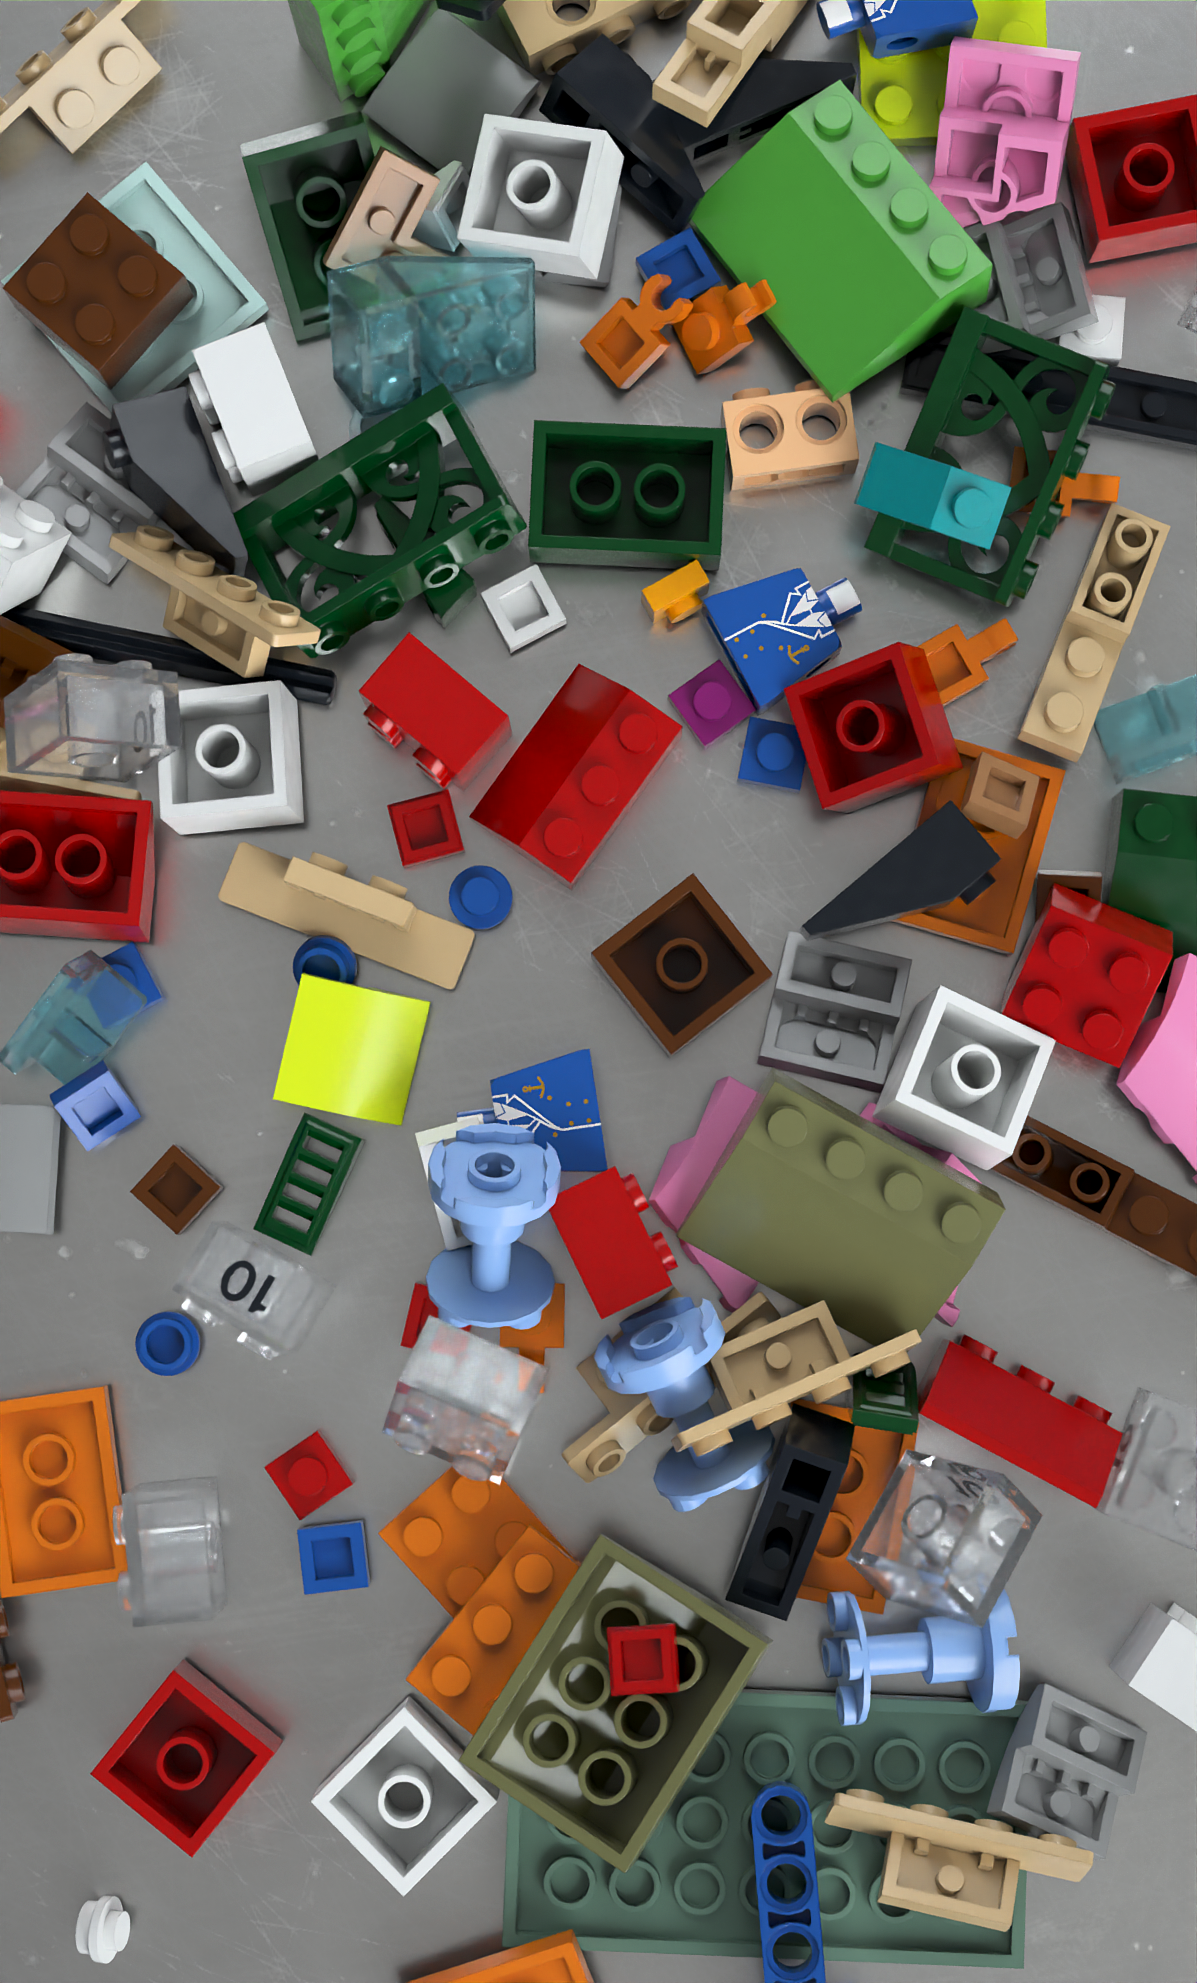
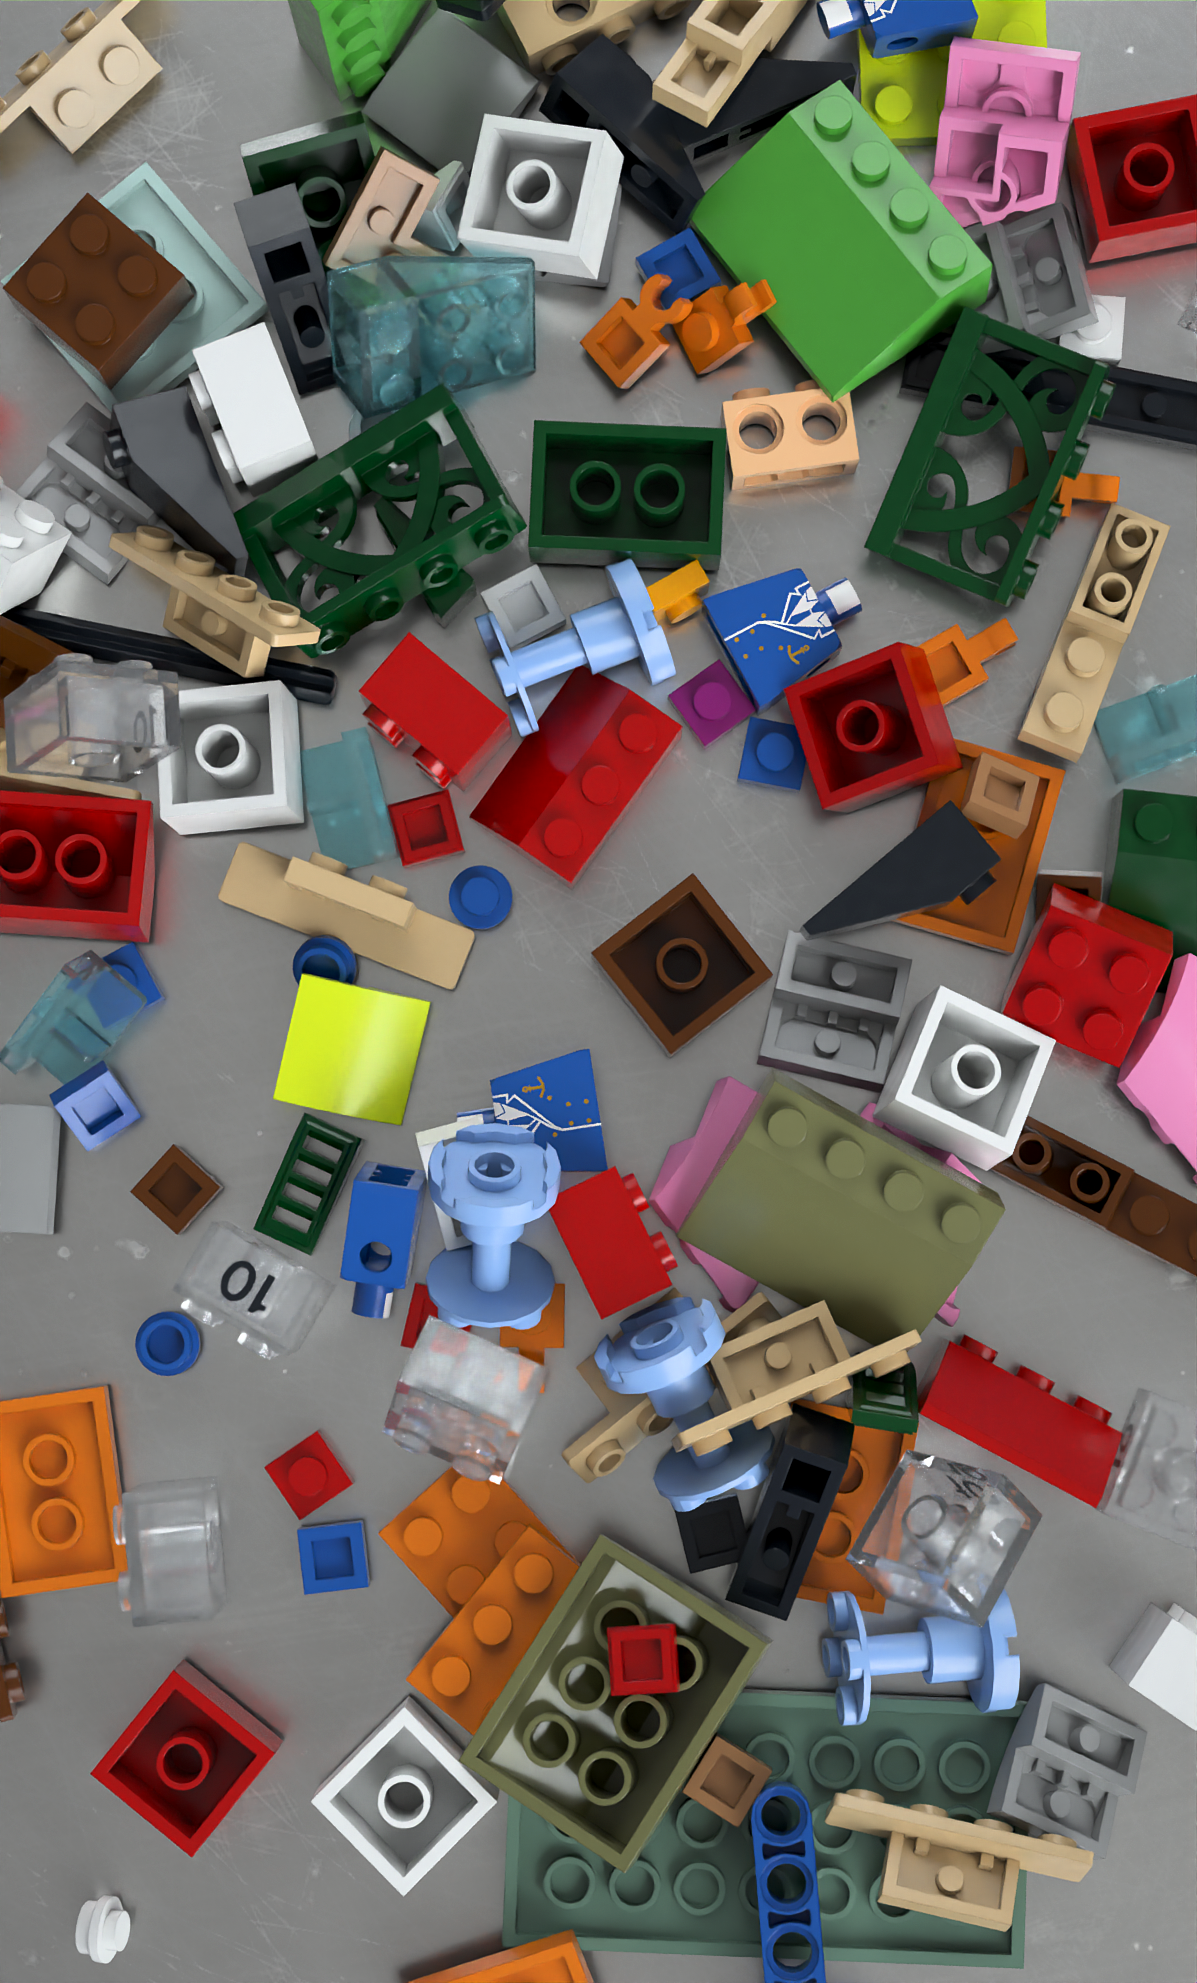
teal slope [854,442,1012,550] -> none
none -> black slope [233,183,359,395]
none -> clear light blue panel [300,727,400,870]
none -> blue torso [340,1161,428,1319]
none -> light blue piece [474,558,676,737]
none -> black plate [674,1493,747,1574]
none -> medium nougat plate [682,1732,773,1828]

